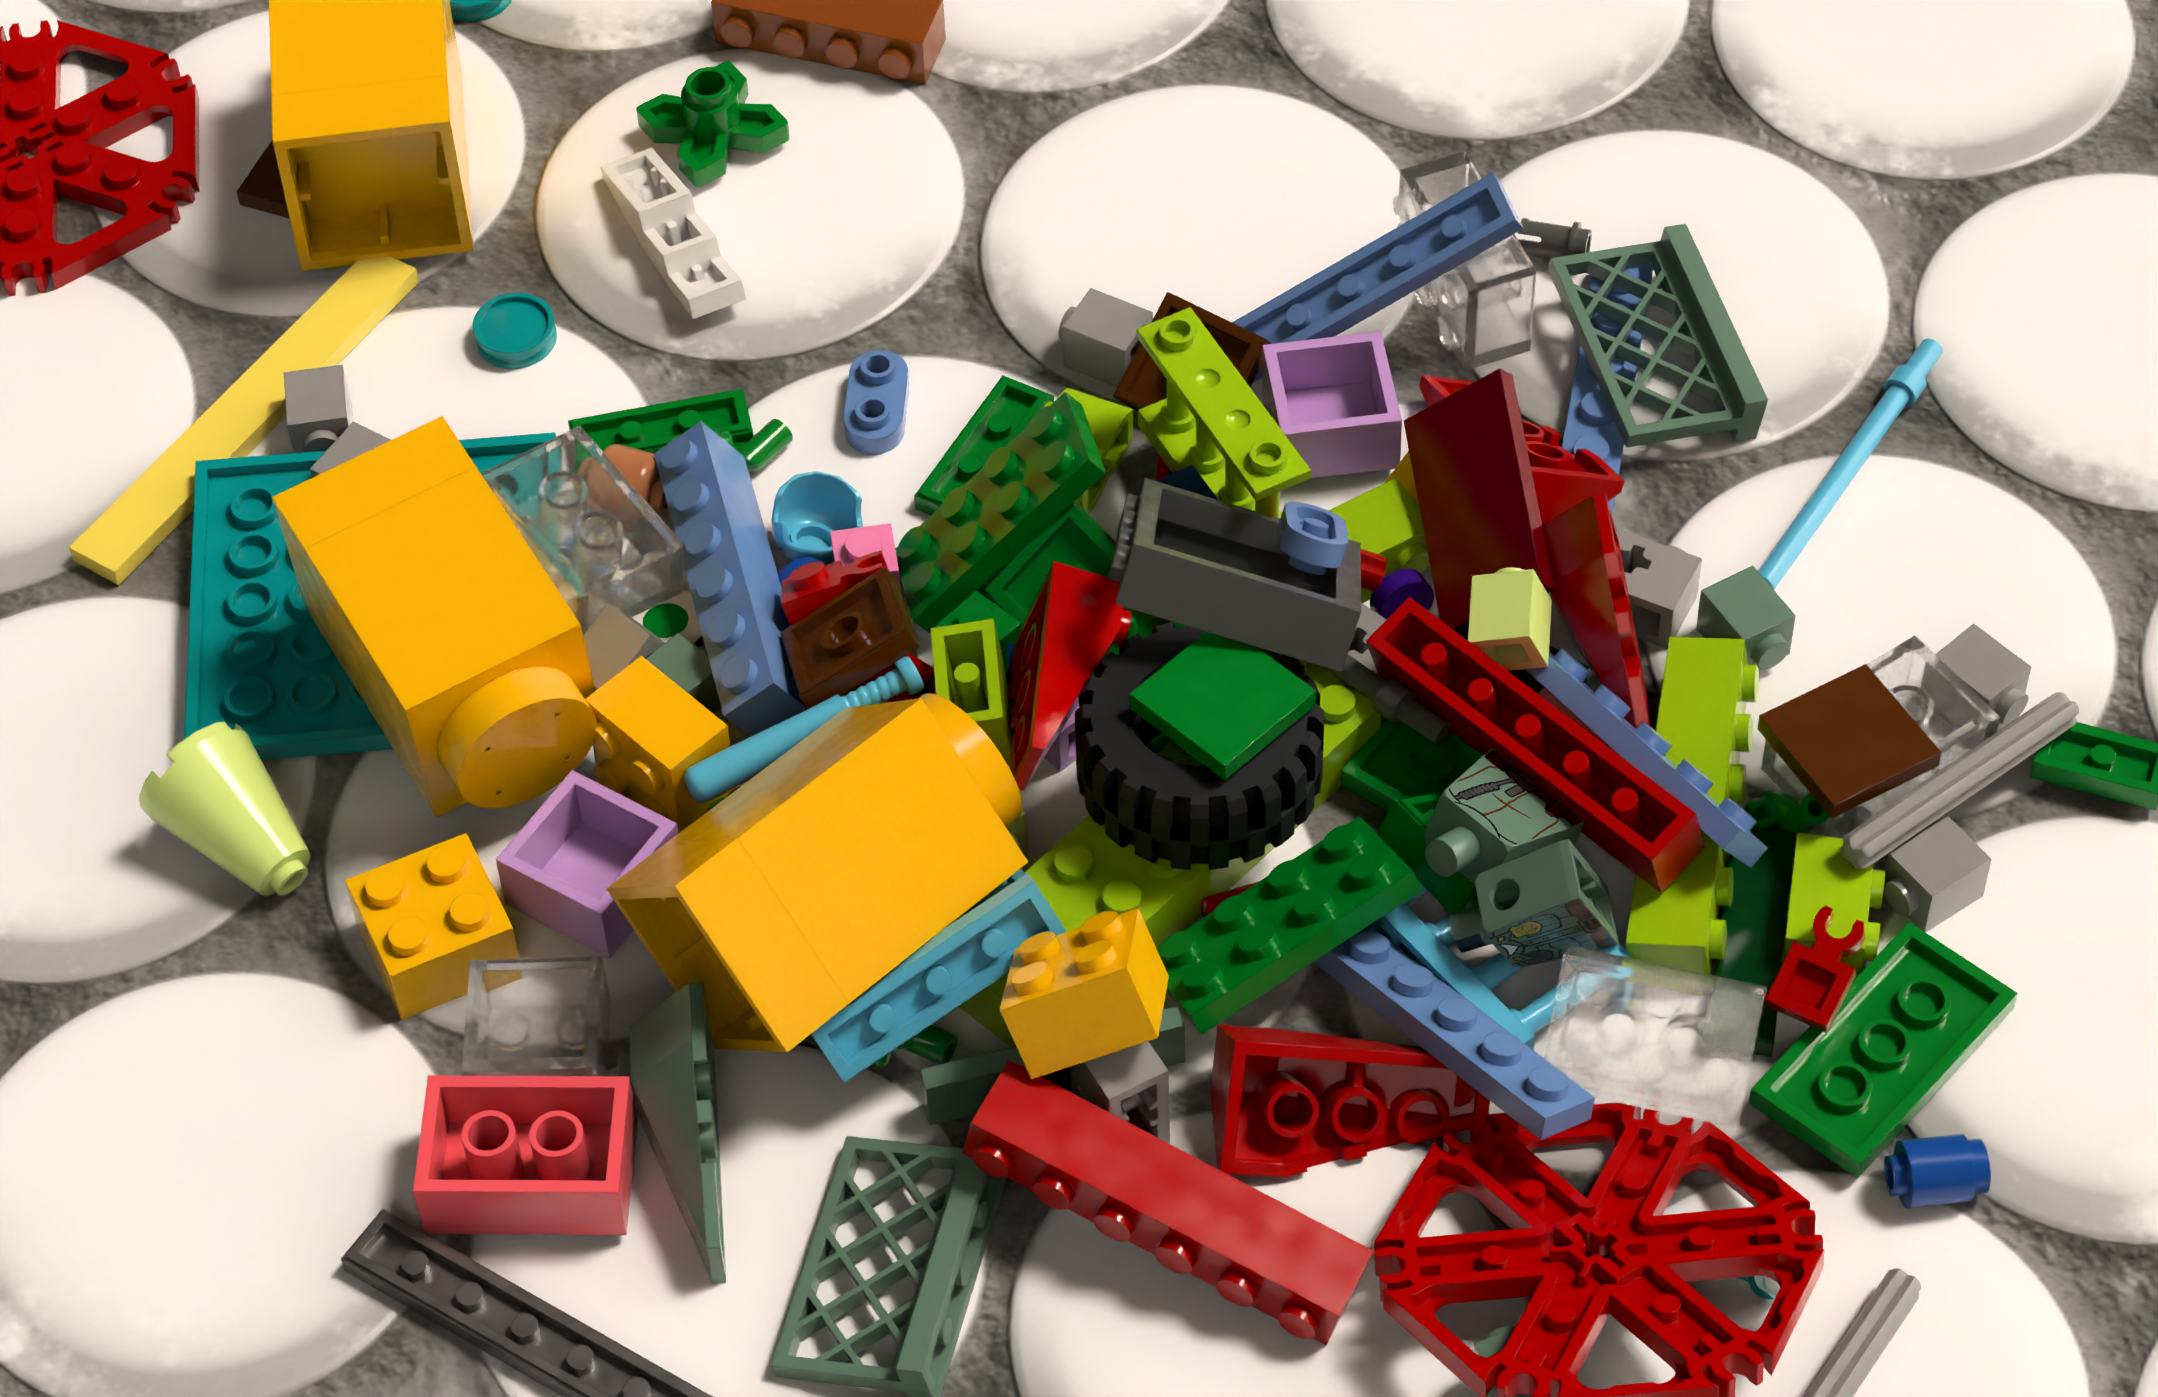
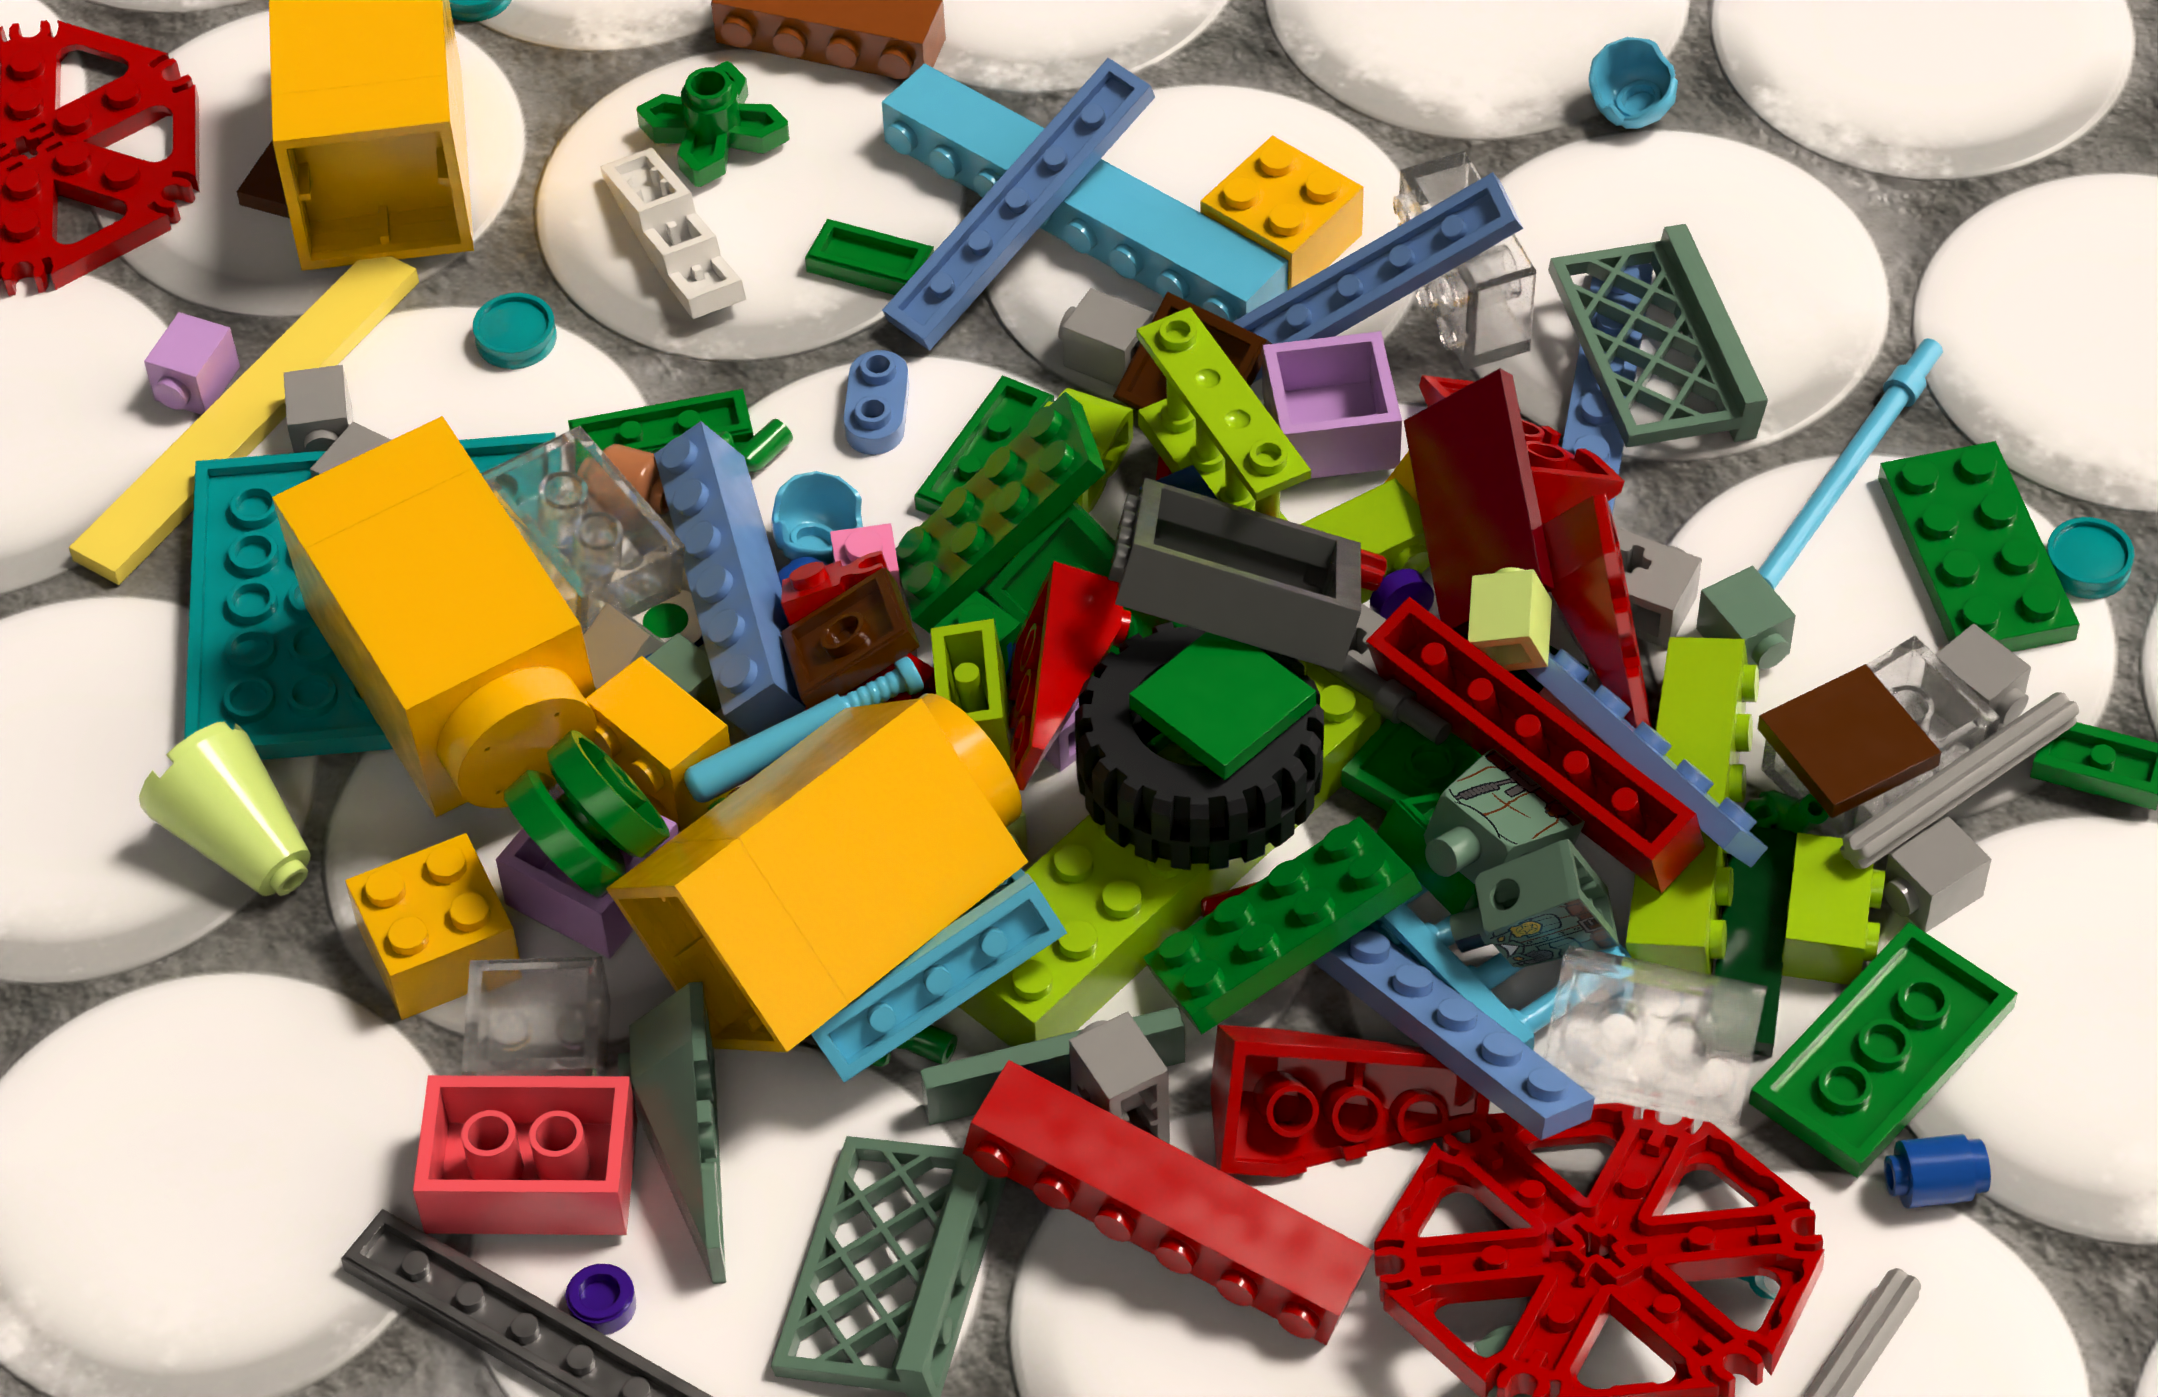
yellow piece [1000,908,1169,1079] -> none
medium blue plate [1277,502,1349,575] -> none
dark grey pin [1516,218,1592,259] -> none
red plate [1765,905,1865,1034] -> none
none -> lavender brick [144,312,240,415]
none -> green wheel [504,730,670,898]
none -> dark purple tile [566,1264,637,1335]
none -> green tile [805,219,934,295]
none -> medium azure brick [881,63,1288,322]
none -> medium blue plate [882,58,1155,351]
none -> yellow brick [1200,135,1364,290]
none -> medium azure hair [1588,37,1678,129]
none -> green plate [1878,441,2080,652]
none -> teal piece [2046,517,2135,599]

